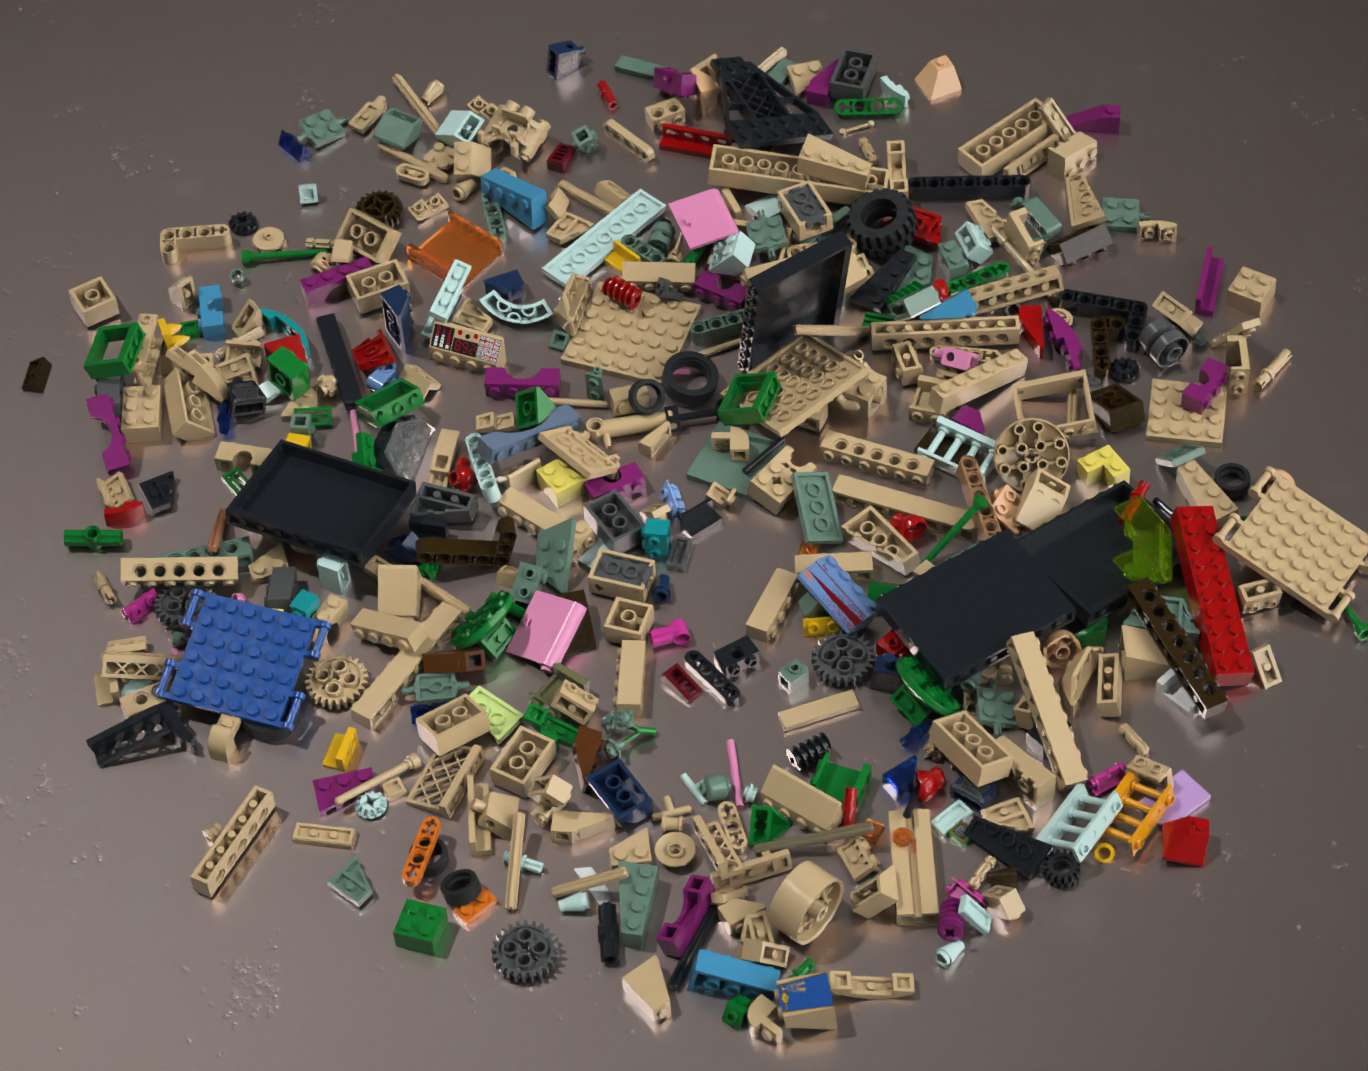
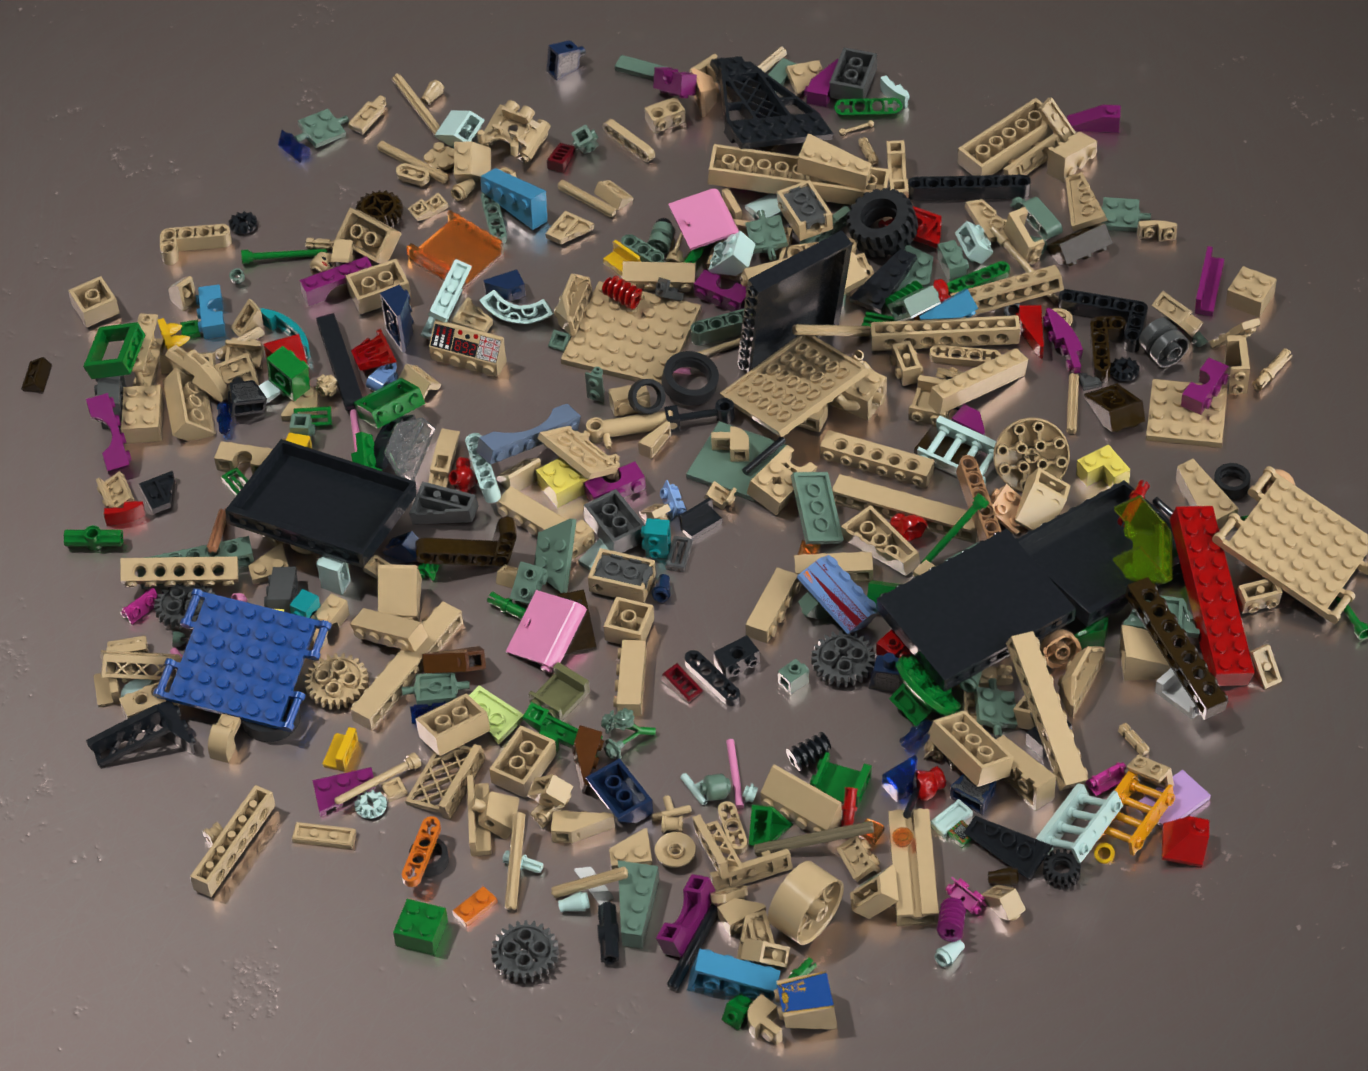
tan pin [92,571,117,605] -> none
tan piece [251,227,287,252] -> none
light aqua tile [298,183,318,204] -> none
sand green wing [328,855,373,907] -> none
sand green slope [372,107,423,150] -> none
black panel [408,516,449,539] -> none
tan axle [421,576,472,617] -> none
black tyre [440,869,482,907] -> none
green bracket [451,590,516,660] -> none
tan slope [466,95,498,123] -> none
tan slope [476,412,516,433] -> none
magenta arch [484,367,561,397] -> none
green slope [515,387,556,430] -> none
light aqua plate [542,189,667,288] -> none
tan slope [544,187,570,220] -> none
tan bar [548,397,608,408] -> none
tan brick [551,679,599,725] -> none
red axle [597,80,618,110] -> none
tan slope [622,955,671,1022] -> none
dark pink piece [649,619,691,647] -> none
red fence [659,123,731,159] -> none
green window [717,372,781,426] -> none
tan tile [778,689,860,731] -> none
yellow hinge [802,617,843,637] -> none
tan slope [829,970,914,999] -> none
light nougat slope [915,55,962,103] -> none
bright pink torso [933,346,980,371] -> none
light aqua tile [958,894,992,935] -> none
tan axle [968,855,996,891] -> none
tan wing [981,797,1035,832] -> none
tan window [1012,369,1098,438] -> none
tan brick [1097,653,1123,717] -> none
sand green tile [1155,443,1206,468] -> none

